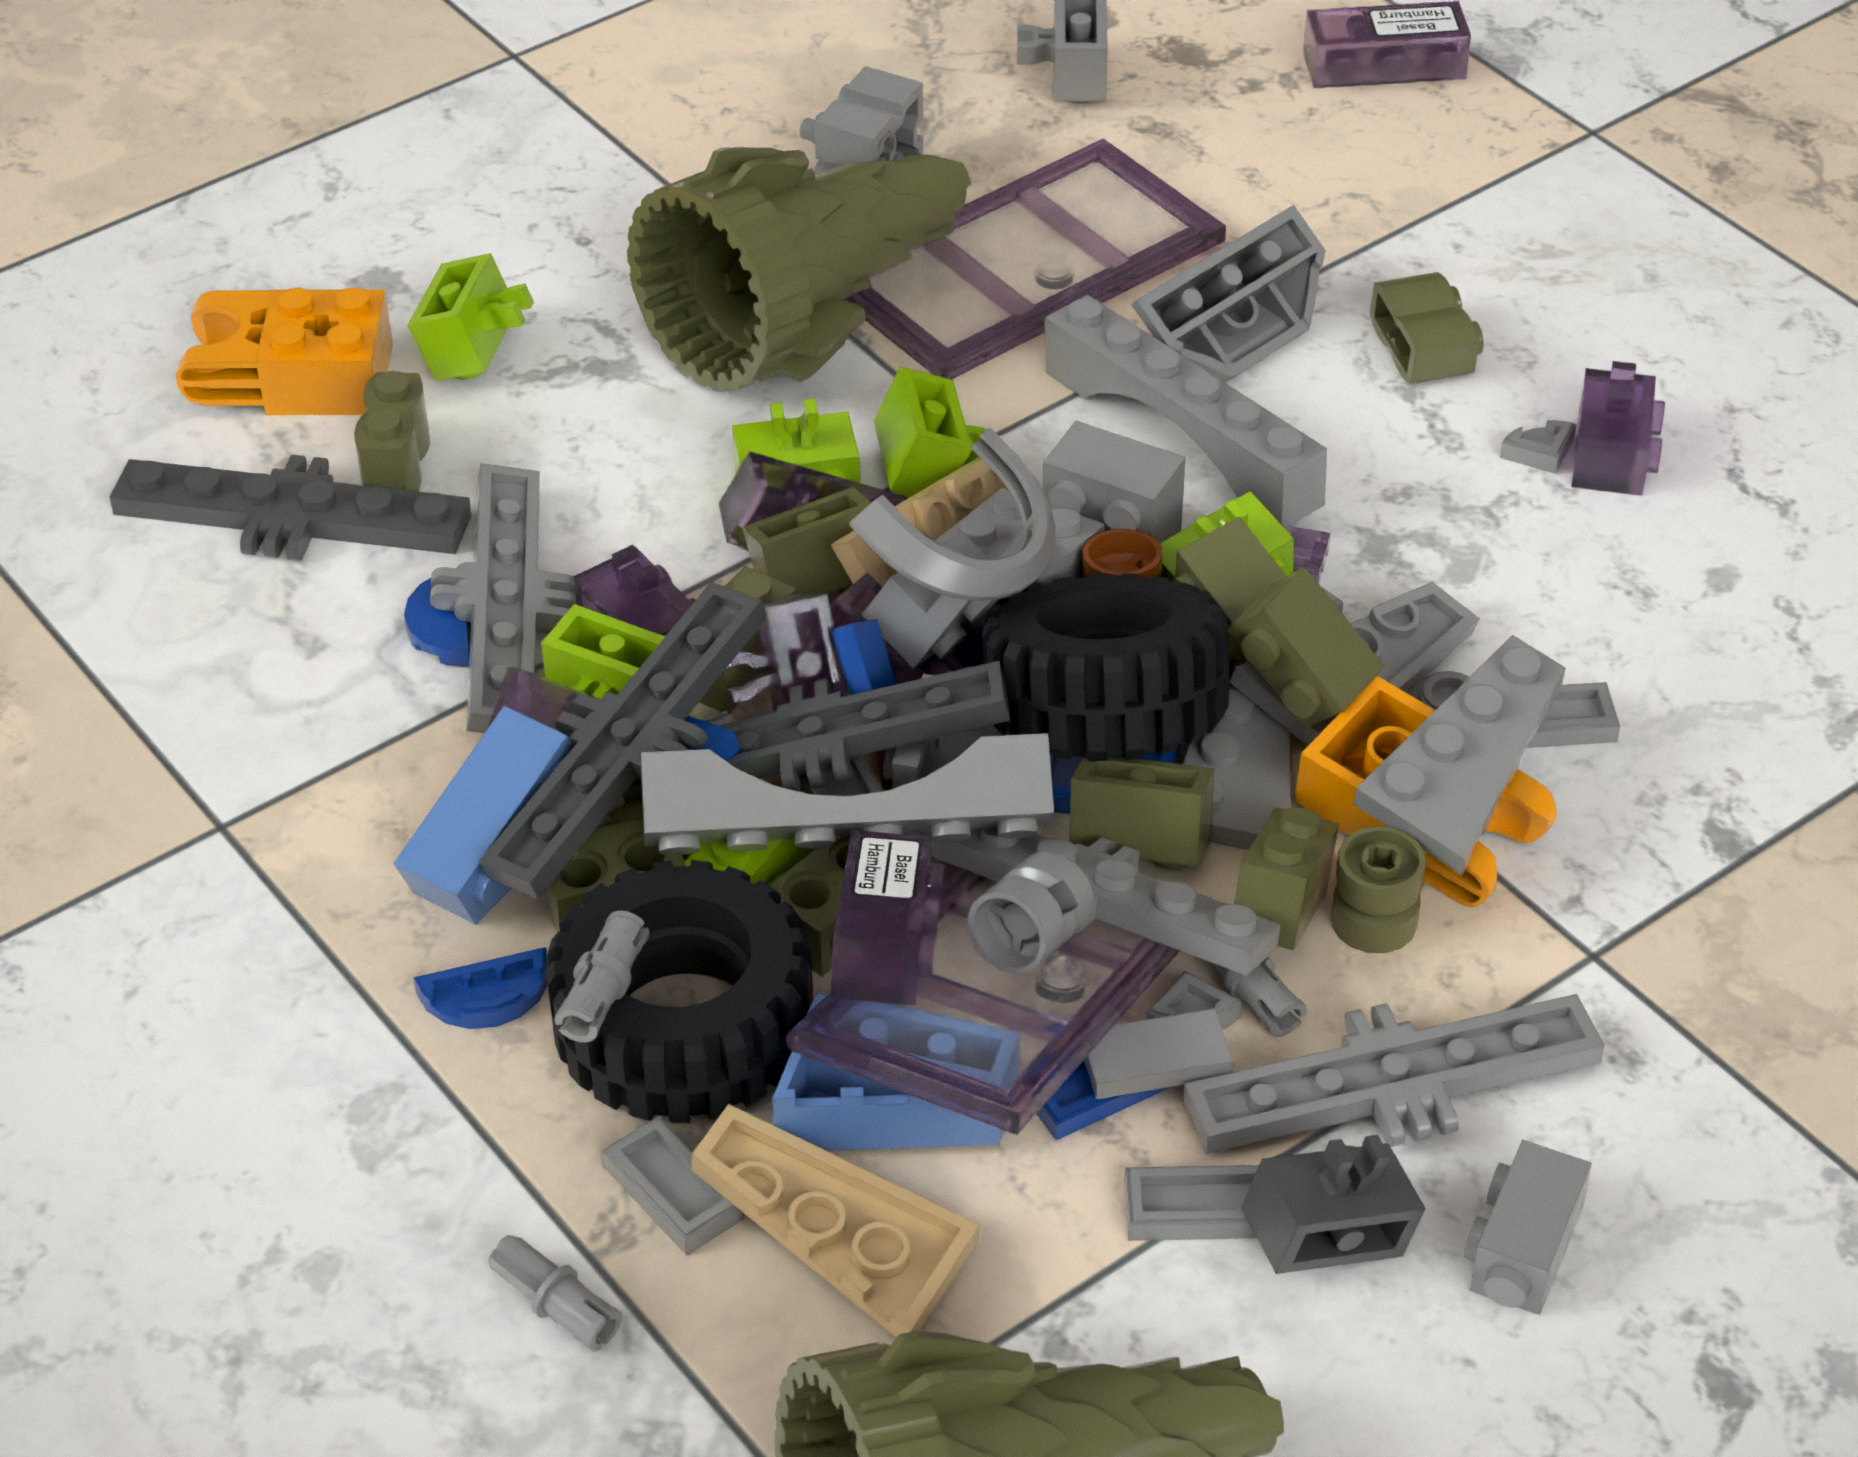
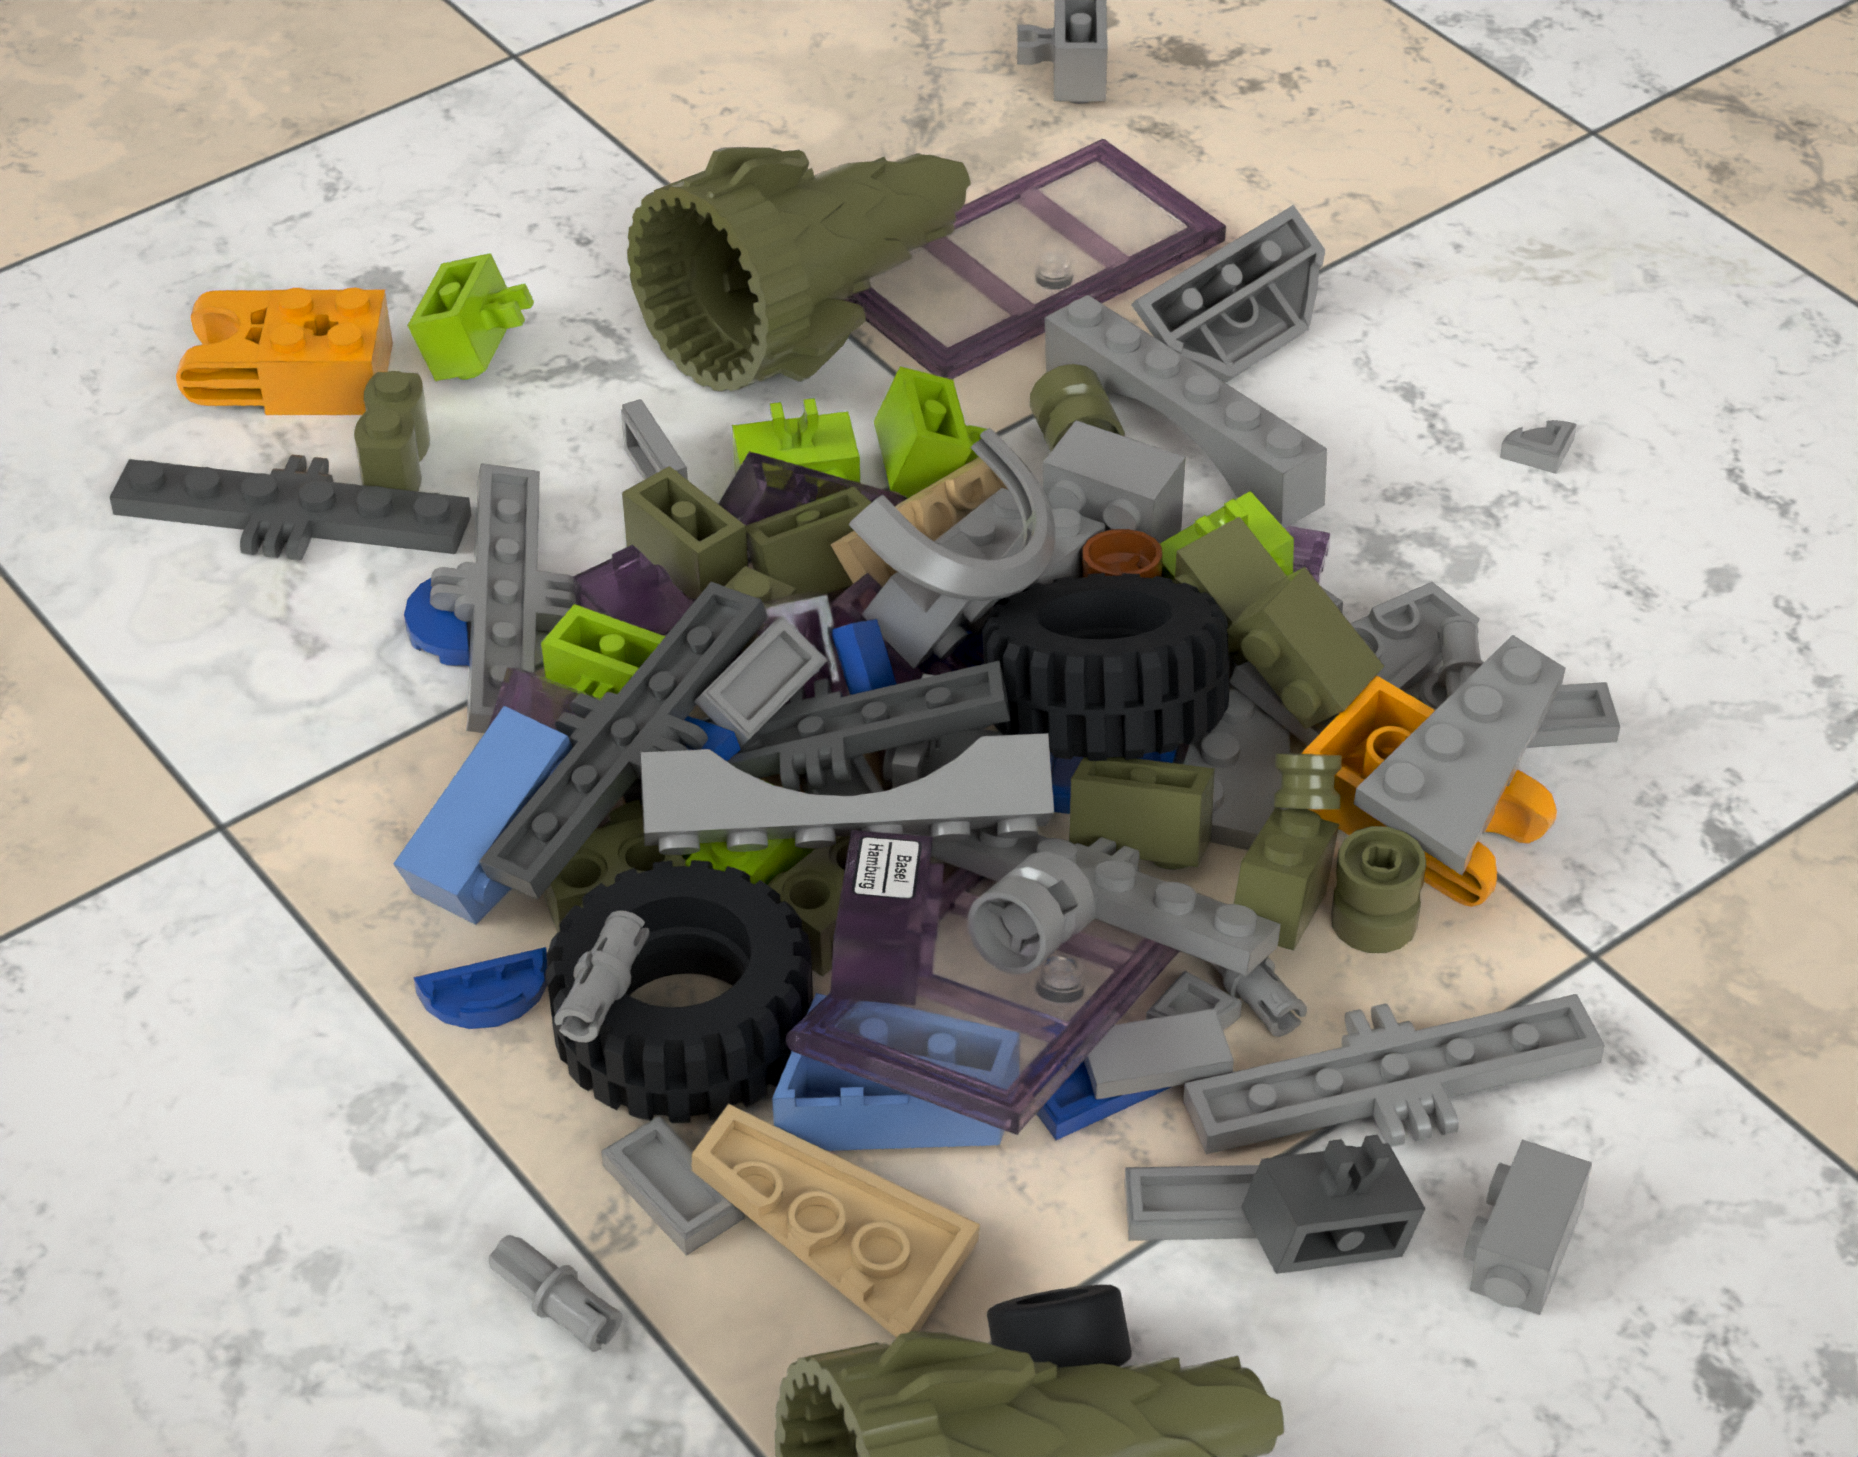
light grey brick [799,66,923,175] -> none
clear purple brick [1303,1,1471,89] -> none
olive brick [1370,272,1484,384] -> none
clear purple brick [1571,361,1665,496] -> none
none -> light grey tile [621,399,688,480]
none -> olive brick [622,466,748,602]
none -> light grey tile [694,615,827,748]
none -> black tyre [987,1285,1132,1368]
none -> olive wheel [1030,364,1125,452]
none -> olive wheel [1274,753,1342,809]
none -> light grey axle [1437,616,1484,698]

